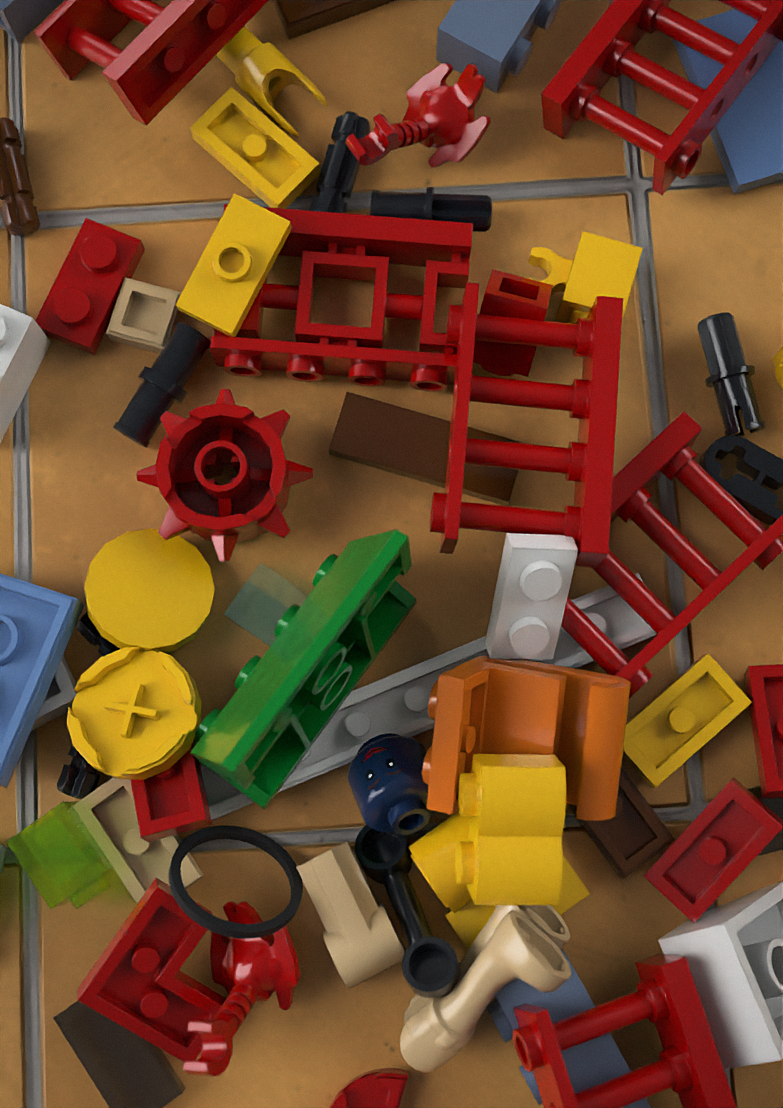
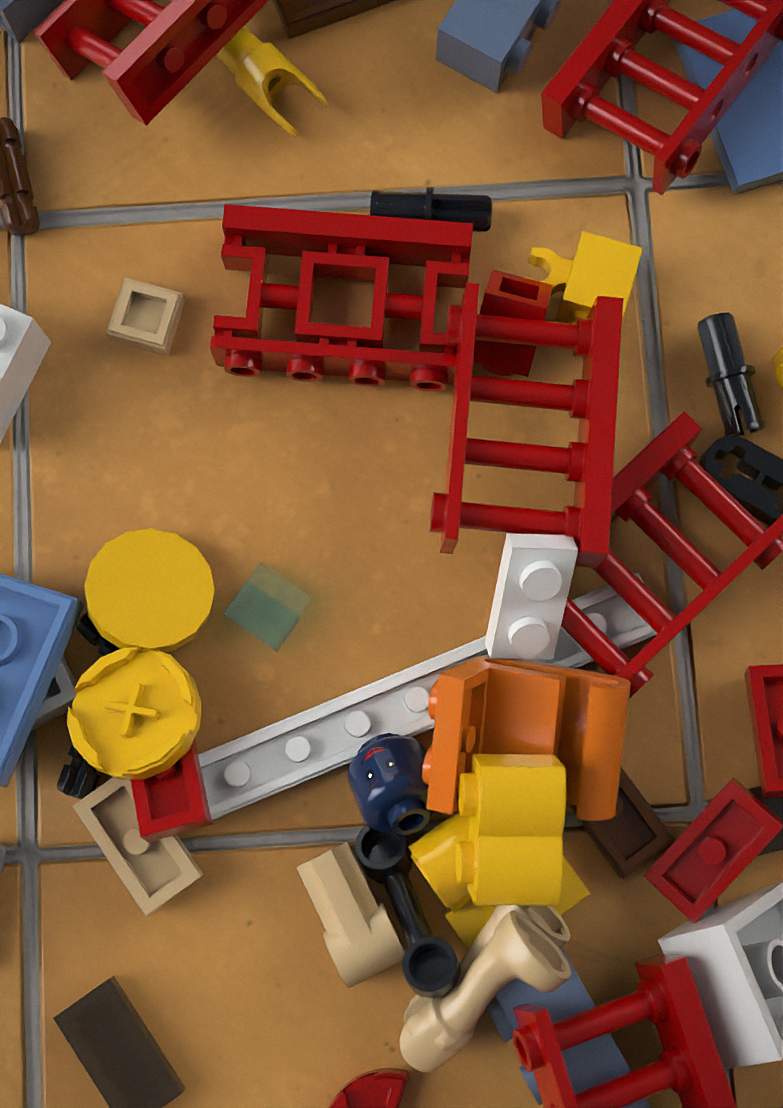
clear neon green brick [6,801,114,910] -> none
red plate [35,218,145,355] -> none
red plate [77,877,227,1062] -> none
black pin [113,322,211,448] -> none
red brick [136,389,313,562] -> none
black piece [169,825,303,939] -> none
yellow plate [175,193,292,337] -> none
red piece [183,901,301,1077] -> none
yellow plate [190,86,320,209] -> none
green piece [191,529,417,810] -> none
black axle [309,111,370,213] -> none
reddish brown tile [329,392,526,506] -> none
red piece [345,63,491,168] -> none
yellow plate [623,653,752,788] -> none

